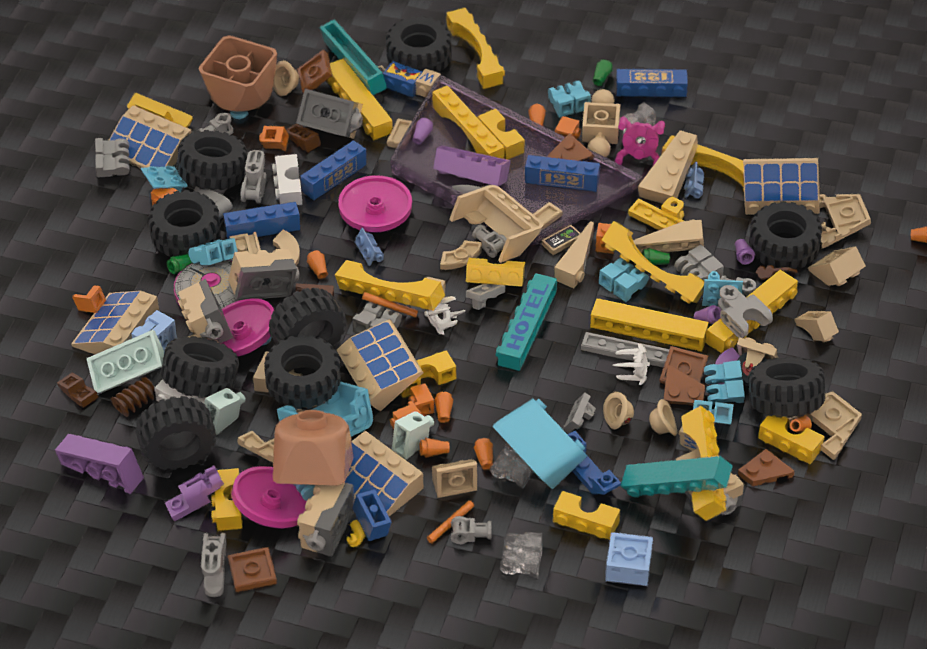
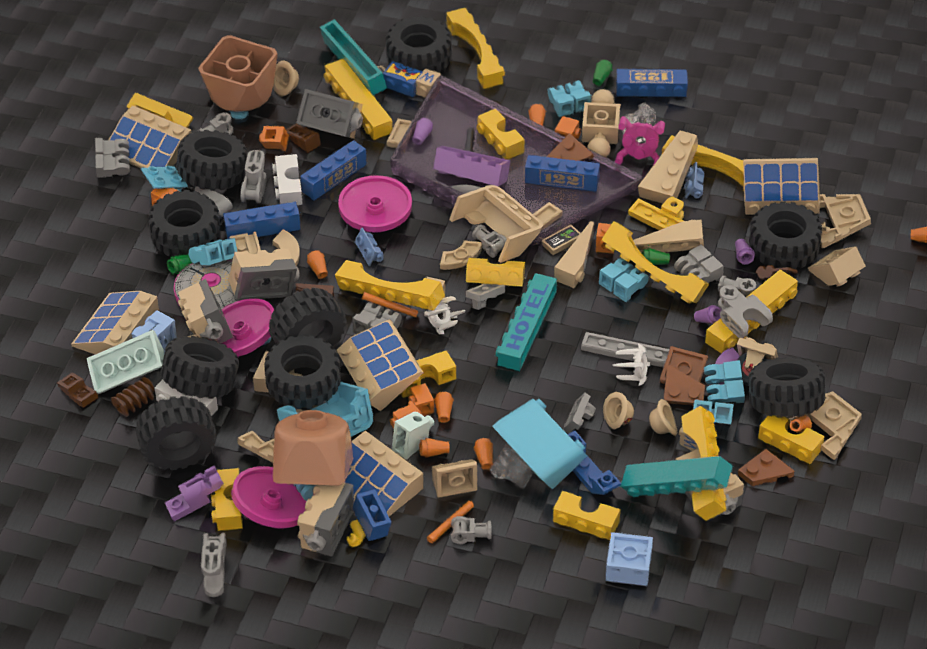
medium lavender wedge [55,434,144,494] -> none
orange panel [72,286,106,313] -> none
light aqua torso [205,388,246,435] -> none
dark orange tile [227,547,277,592] -> none
dark orange tile [298,50,332,93] -> none
yellow arch [432,85,504,159] -> none
clear legs [500,532,543,578] -> none
yellow brick [590,299,709,351] -> none
medium azure hinge [702,271,743,306] -> none
tan arch [794,311,839,342] -> none

